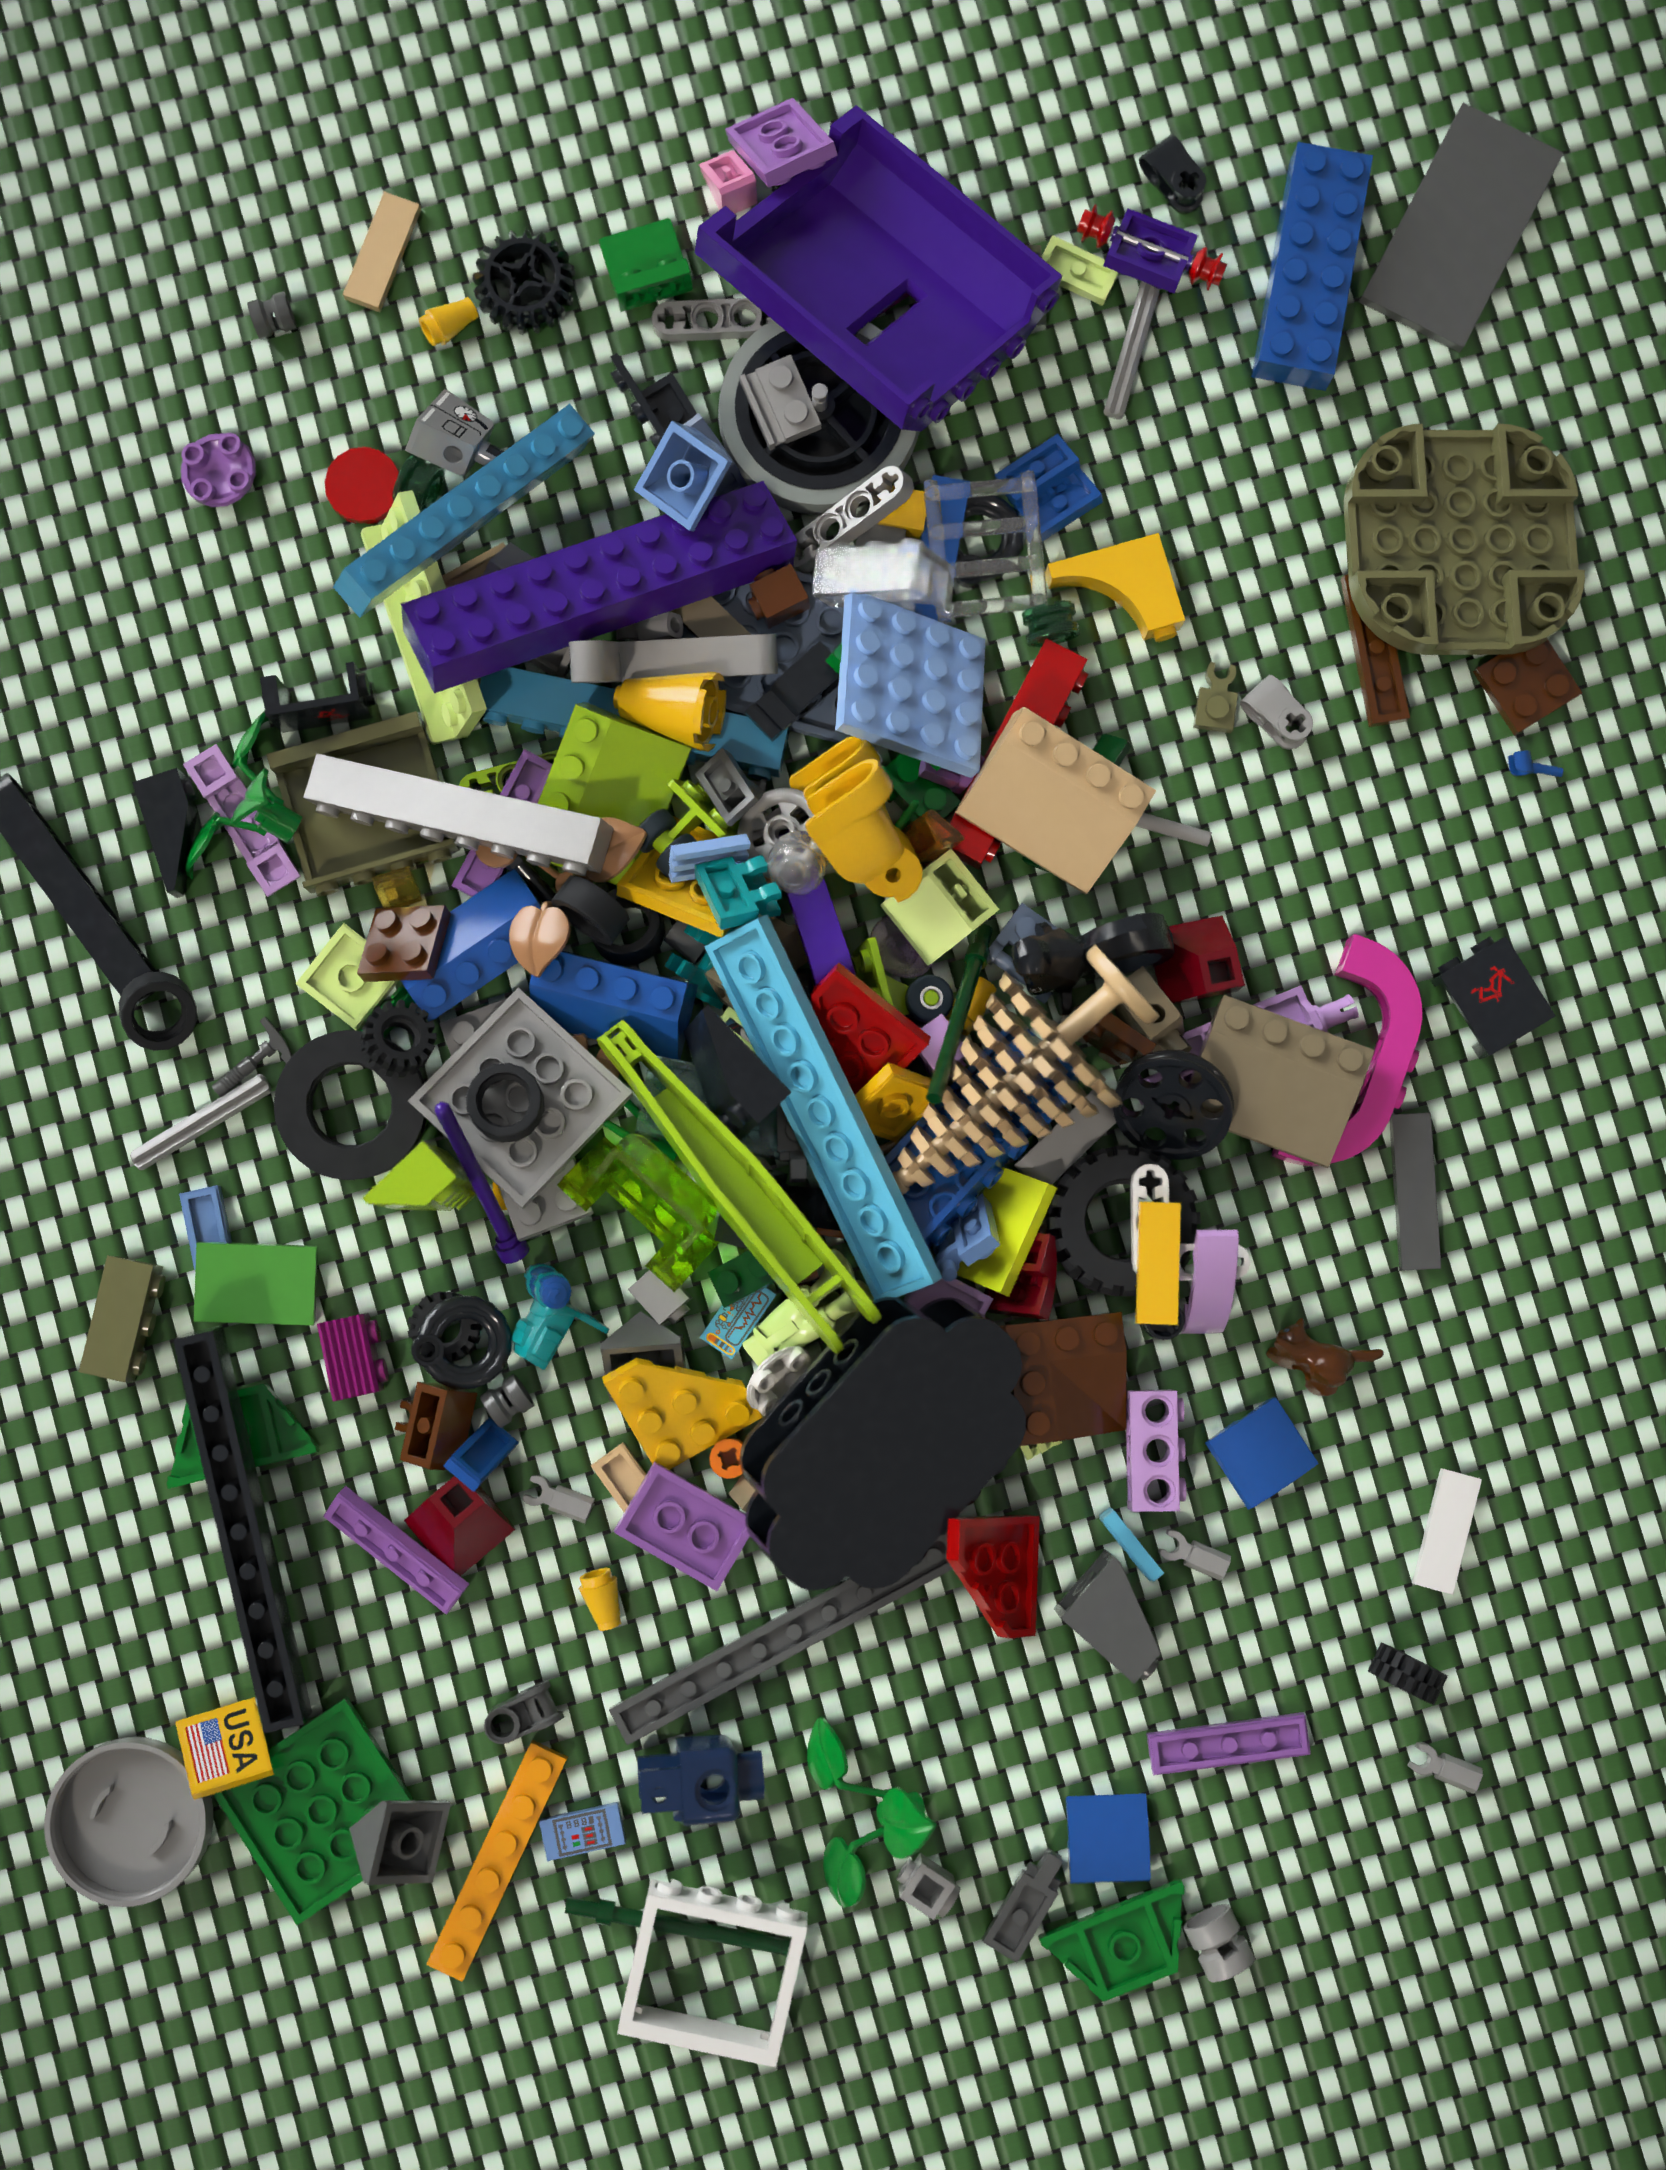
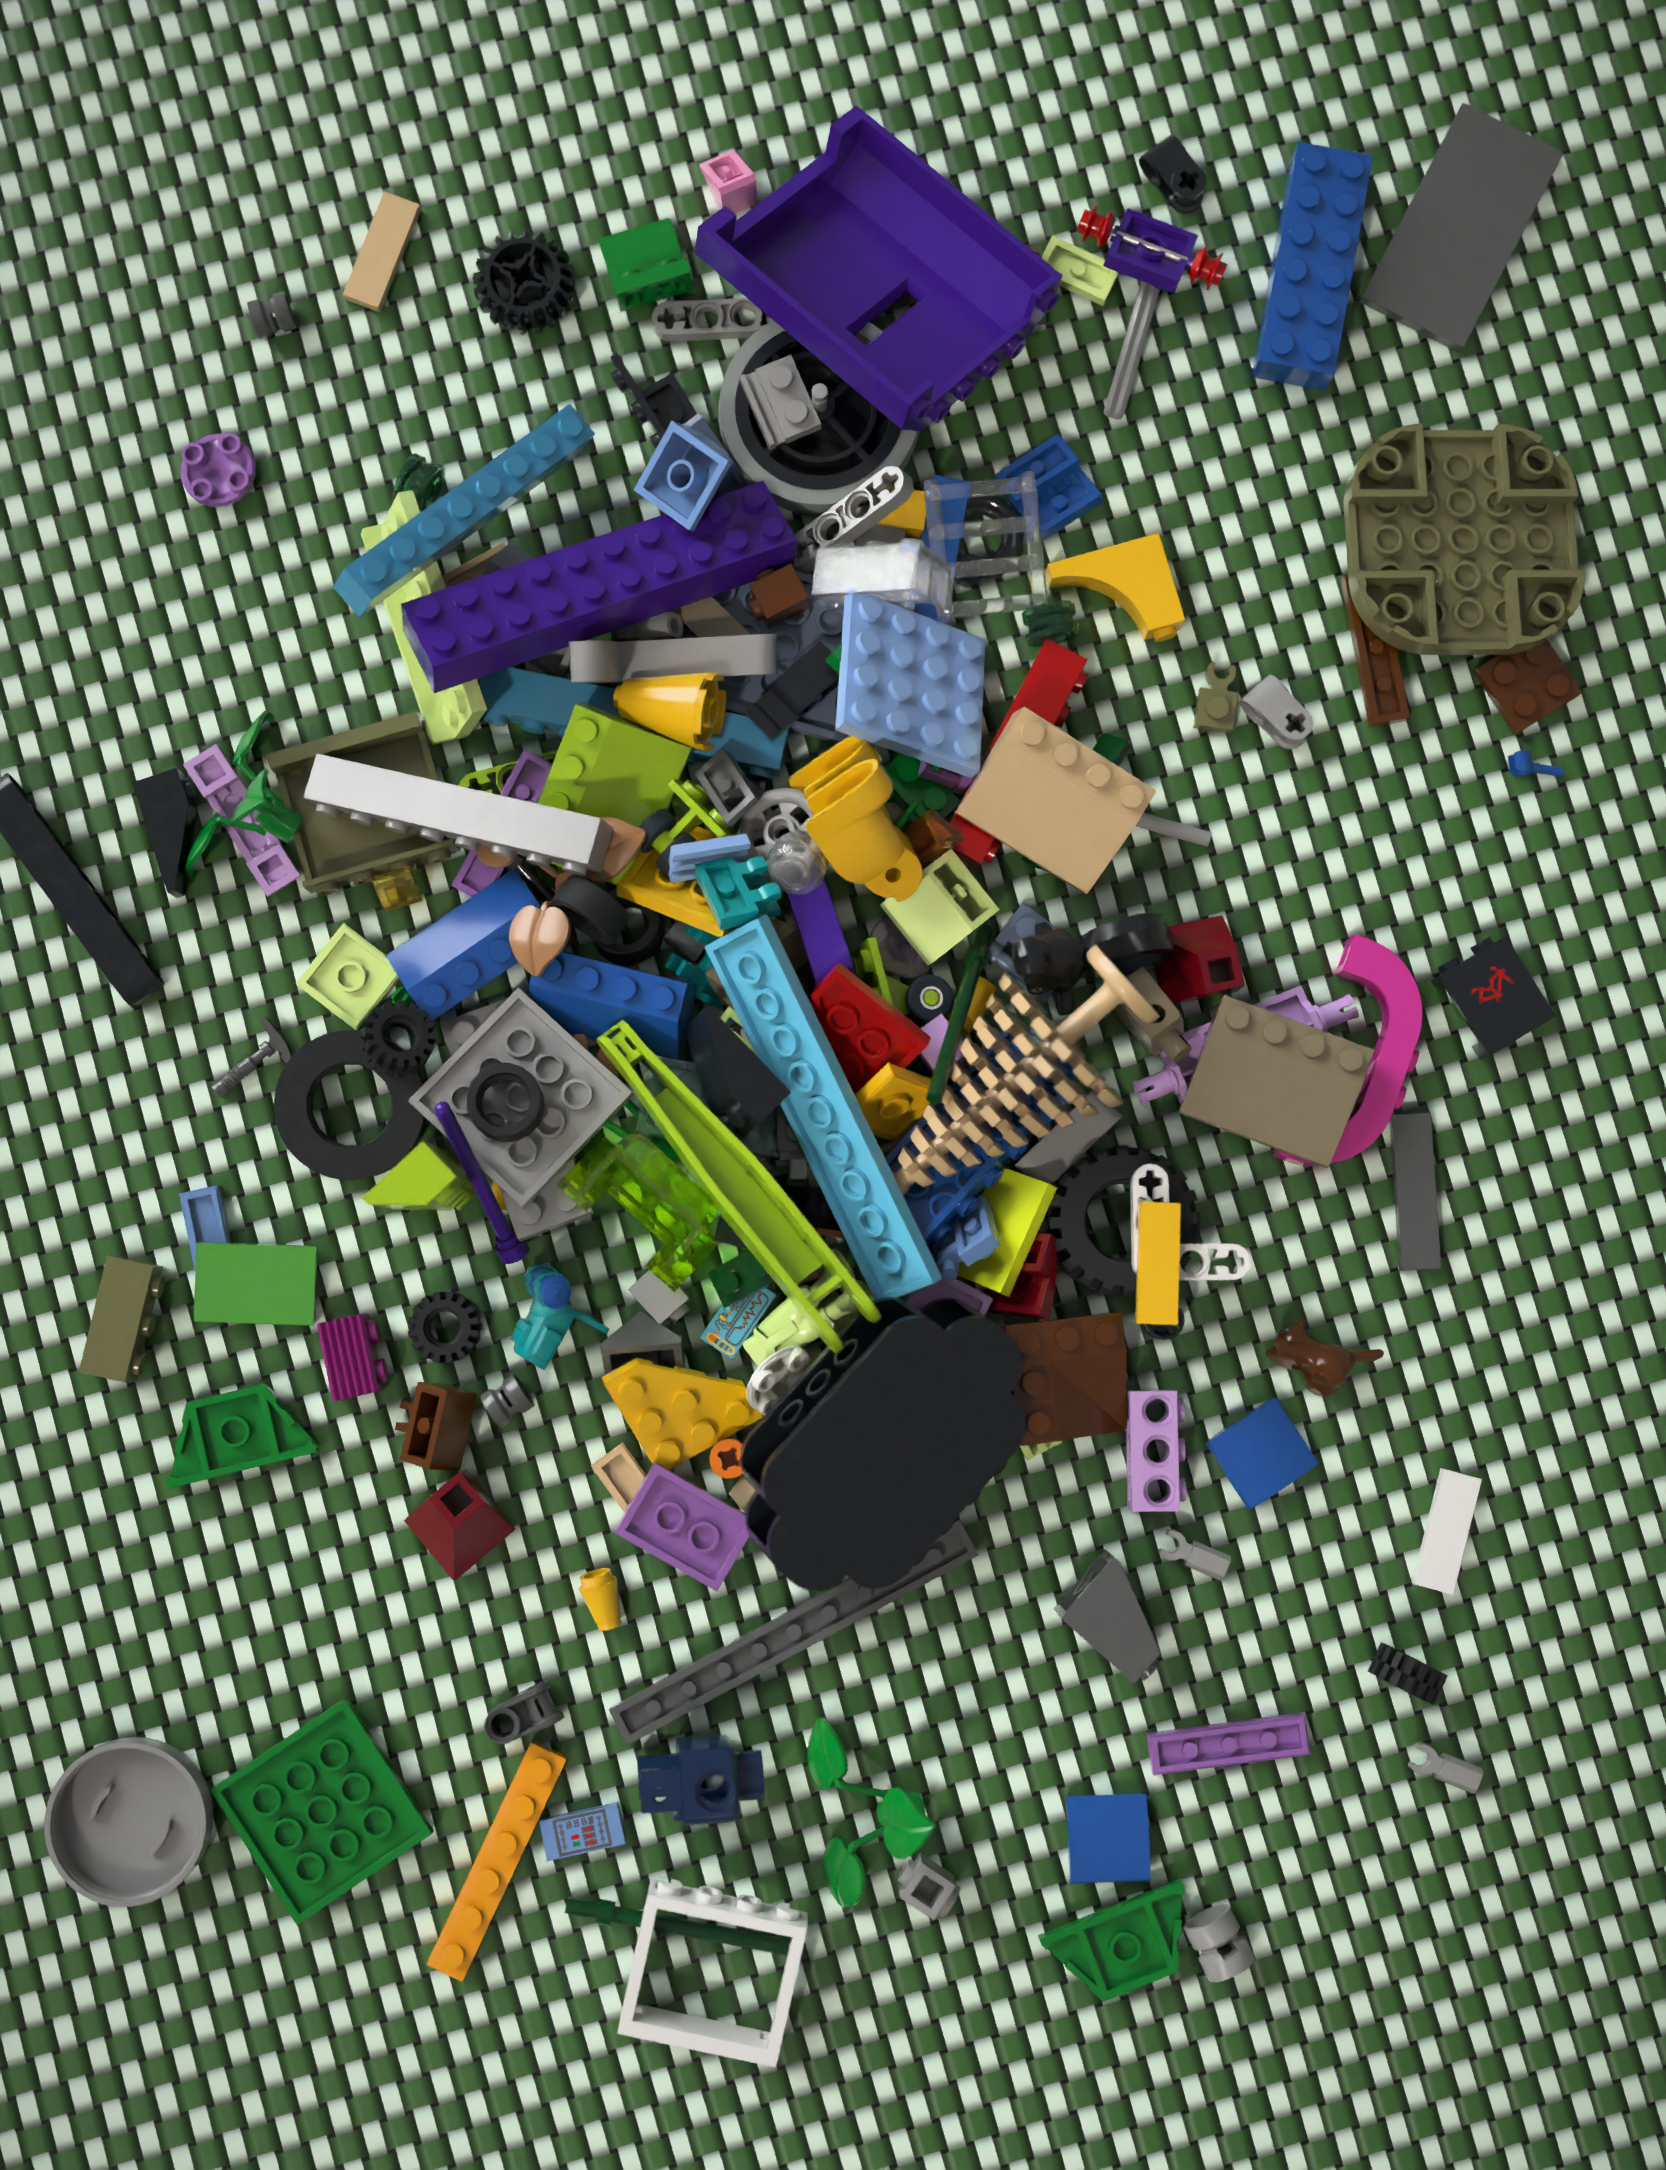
black tyre [118,972,197,1051] -> none
light grey axle [130,1074,272,1170] -> none
black brick [173,1325,312,1733] -> none
yellow tile [175,1697,274,1800] -> none
black panel [260,662,377,733] -> none
medium lavender tile [323,1486,469,1615] -> none
red tile [324,447,402,524] -> none
dark grey slope [349,1800,451,1885] -> none
reddish brown plate [357,905,451,982] -> none
light grey torso [405,389,504,476] -> none
black piece [411,1296,512,1389] -> none
yellow cone [419,297,479,346] -> none
blue tile [444,1417,519,1492] -> none
light grey bar [522,1475,595,1524] -> none
medium lavender plate [725,98,838,188] -> none
red plate [947,1515,1040,1638] -> none
dark grey hinge [982,1848,1063,1963] -> none
reddish brown plate [1058,1004,1156,1066] -> none
medium azure tile [1099,1507,1164,1582] -> none
black wedge [1113,1050,1234,1160] -> none
lavender slope [1181,1230,1239,1334] -> none

